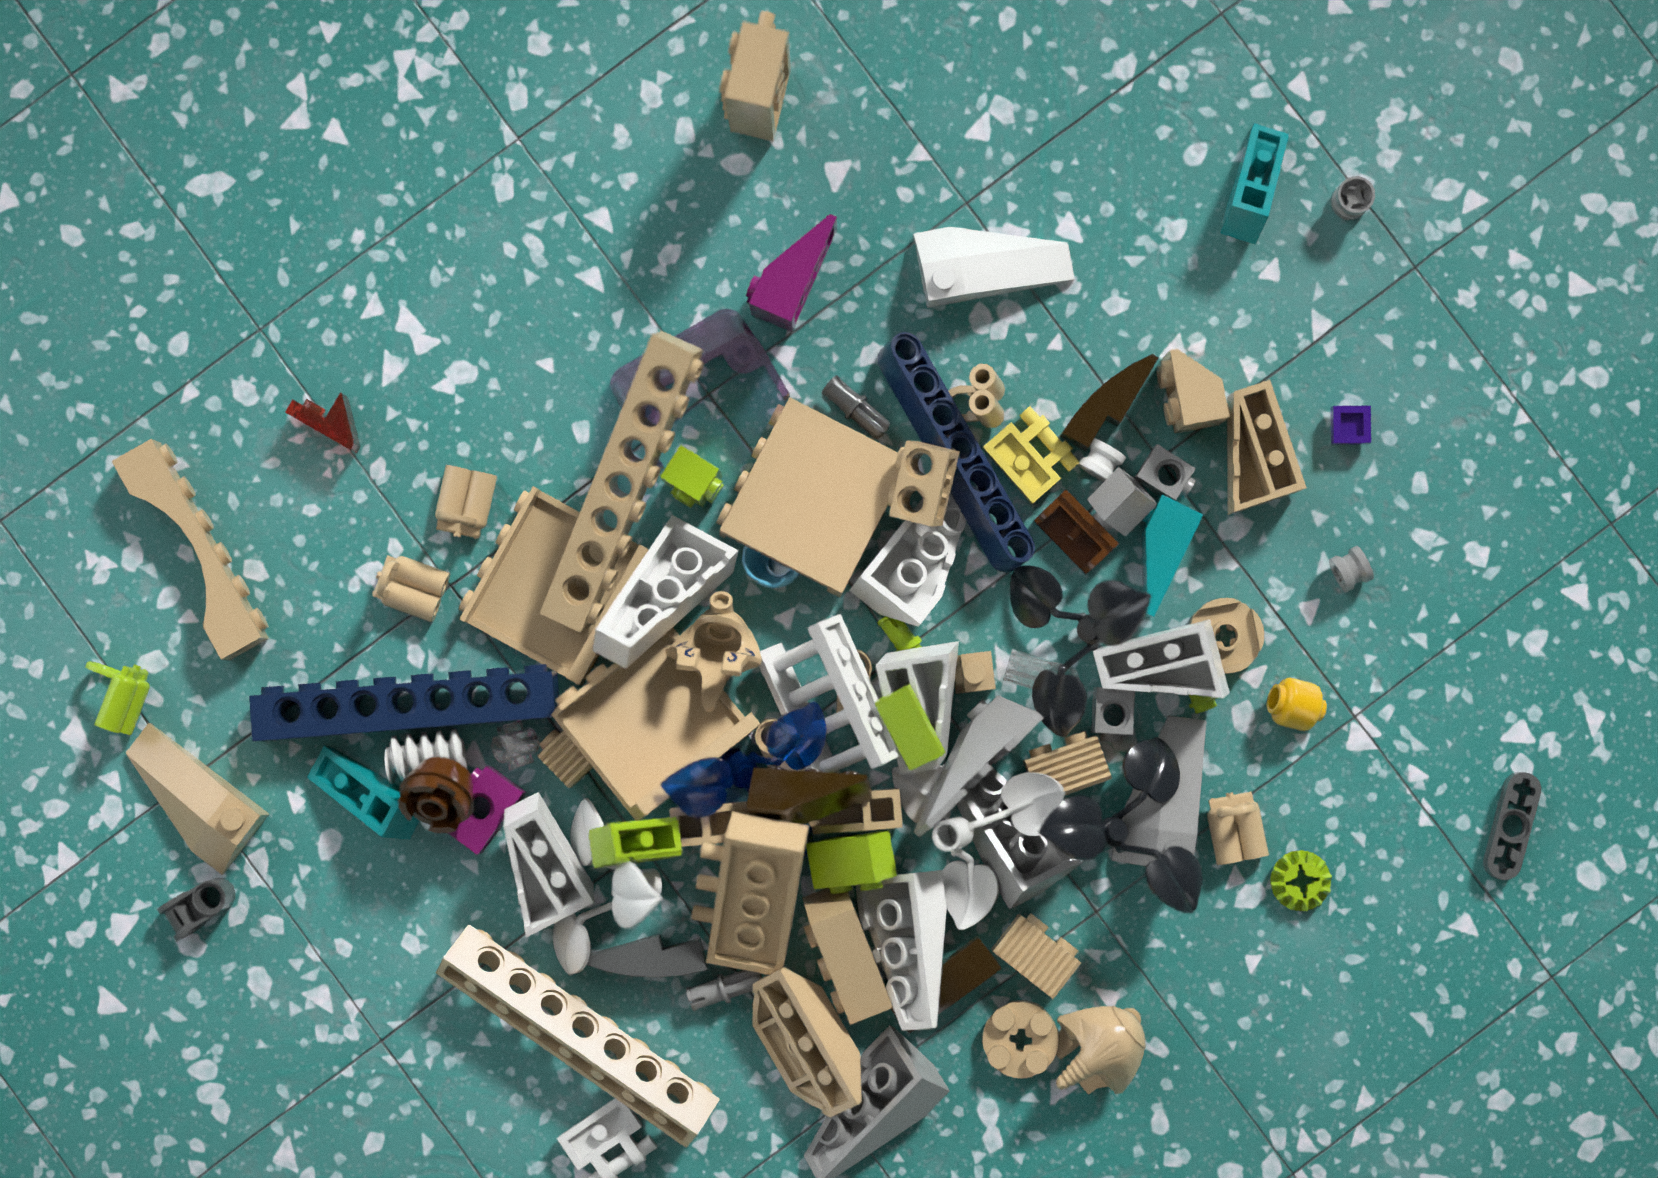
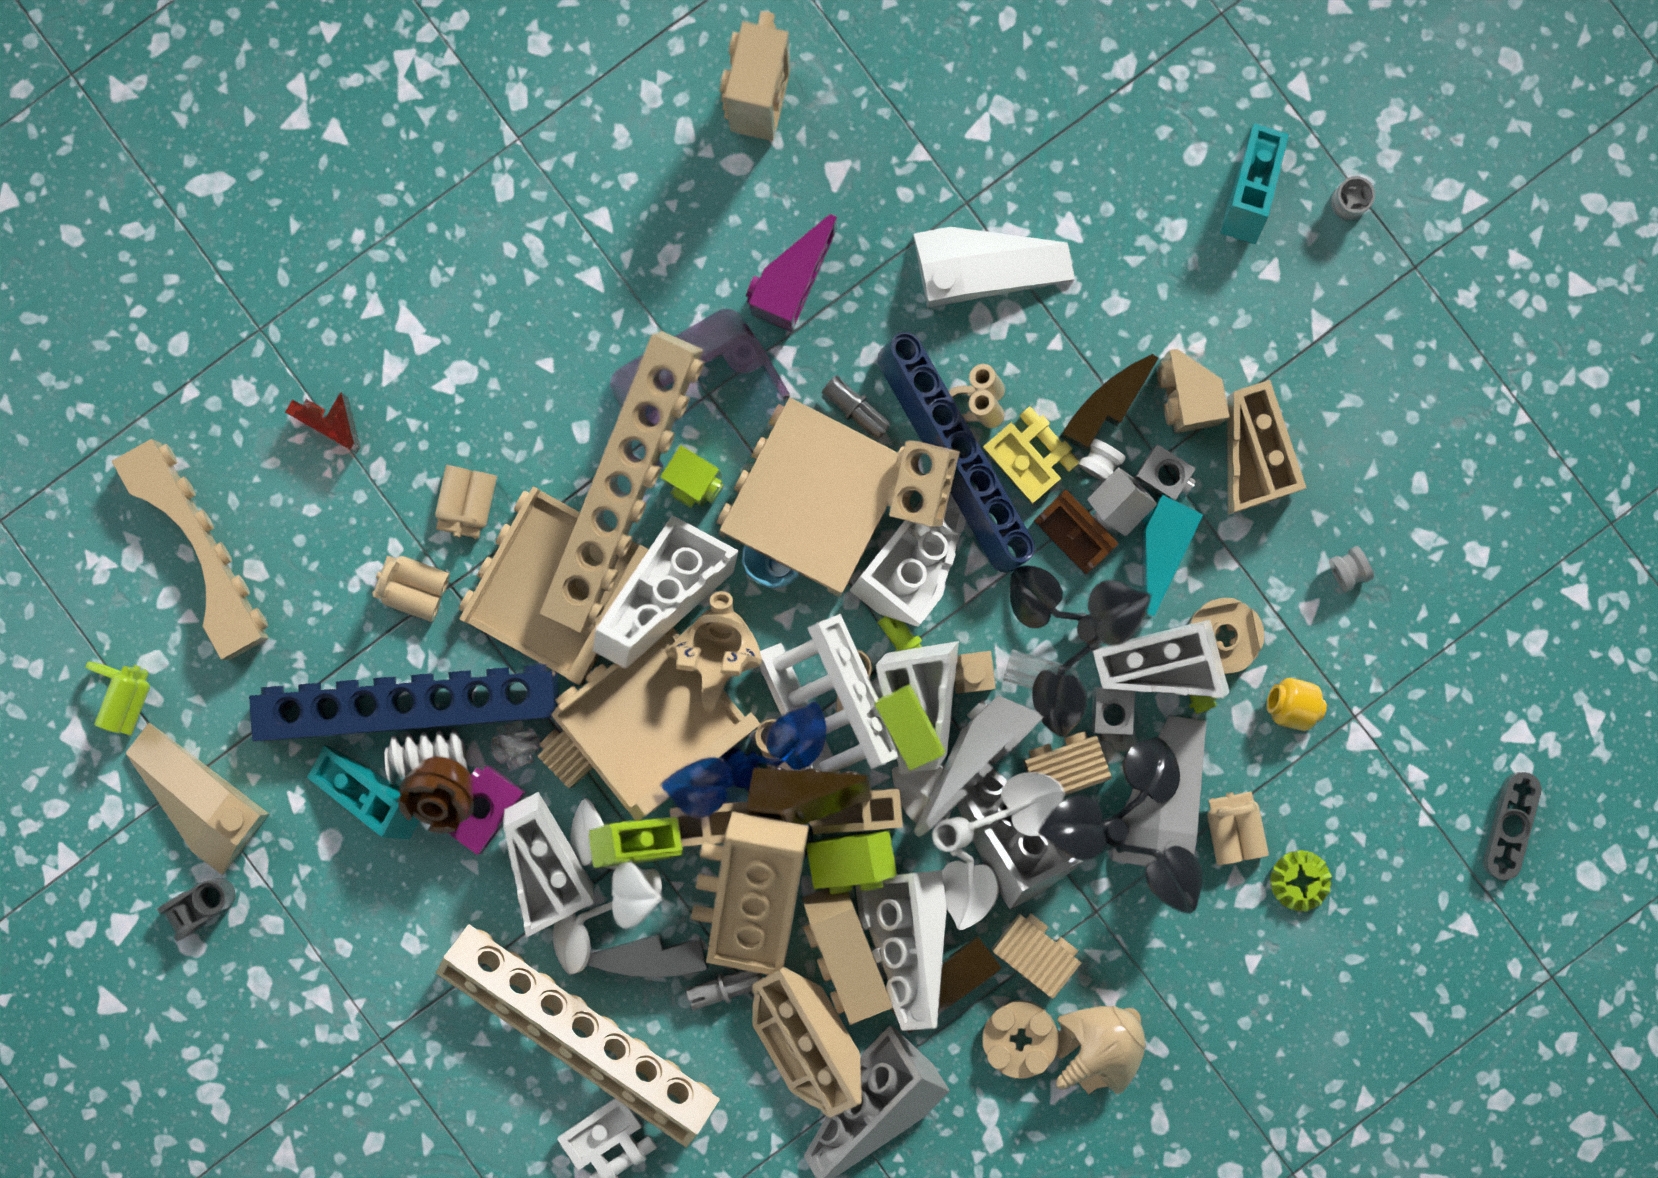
dark purple plate [1330,405,1371,445] -> none

